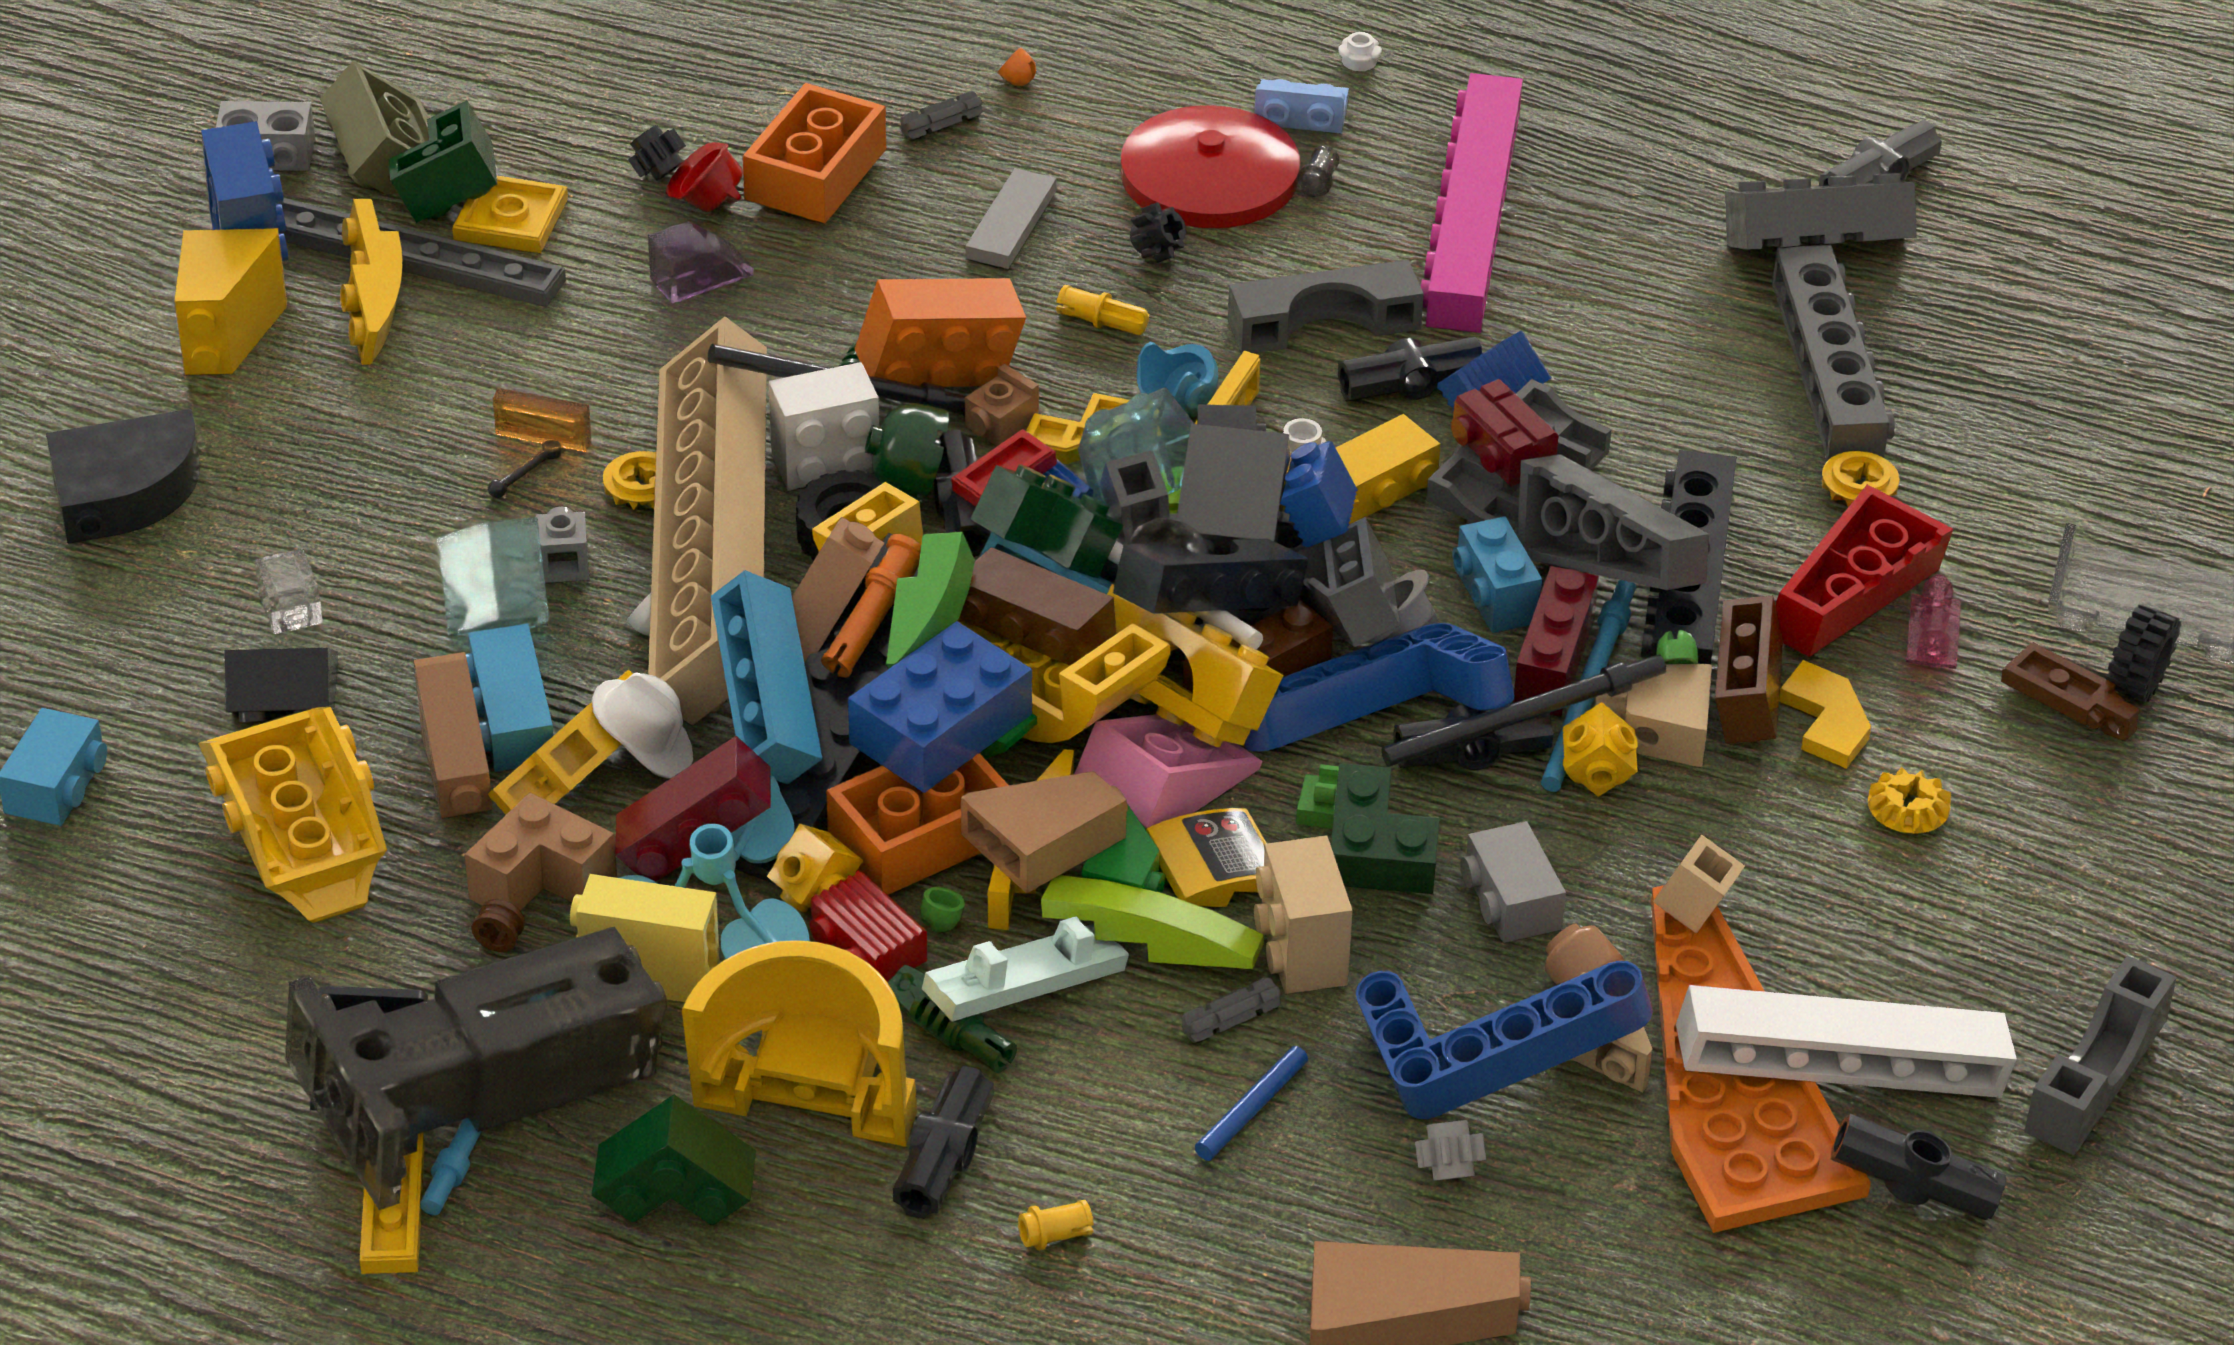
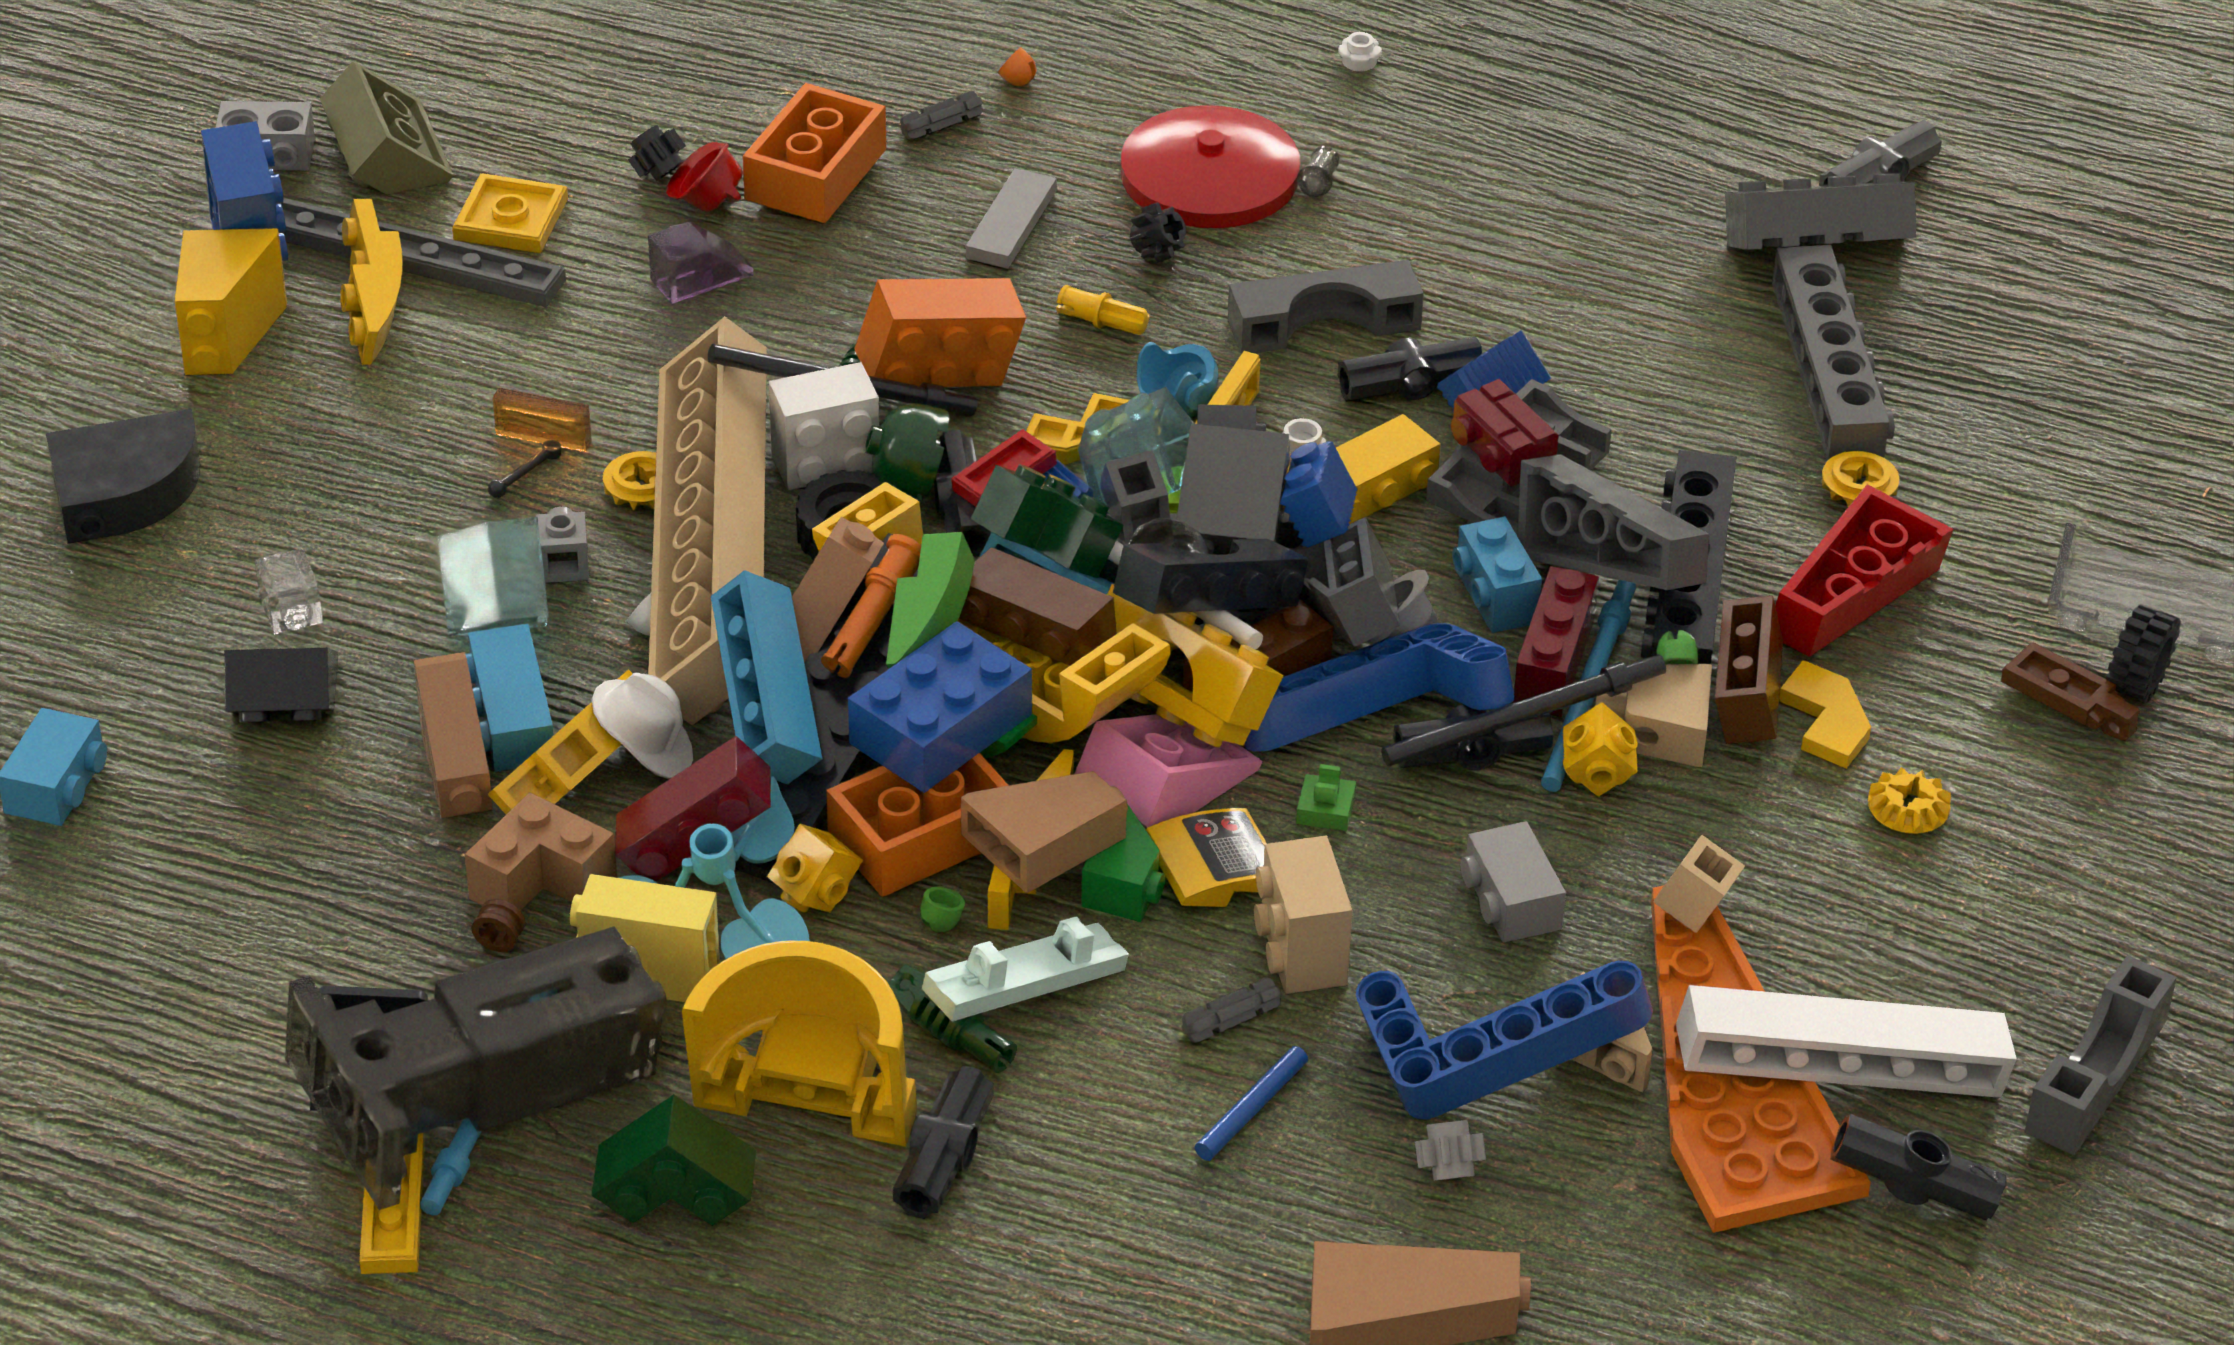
yellow slope [198,707,387,923] -> none
dark green brick [388,100,498,223] -> none
red brick [809,870,927,982] -> none
medium nougat brick [965,364,1039,446] -> none
yellow pin [1018,1200,1094,1251] -> none
lime slope [1041,875,1264,969] -> none
light blue bracket [1255,79,1349,134] -> none
dark green brick [1331,763,1440,894] -> none
dark pink brick [1421,73,1523,333] -> none
medium nougat head [1545,923,1624,985] -> none
clear pink hinge [1906,574,1961,669] -> none

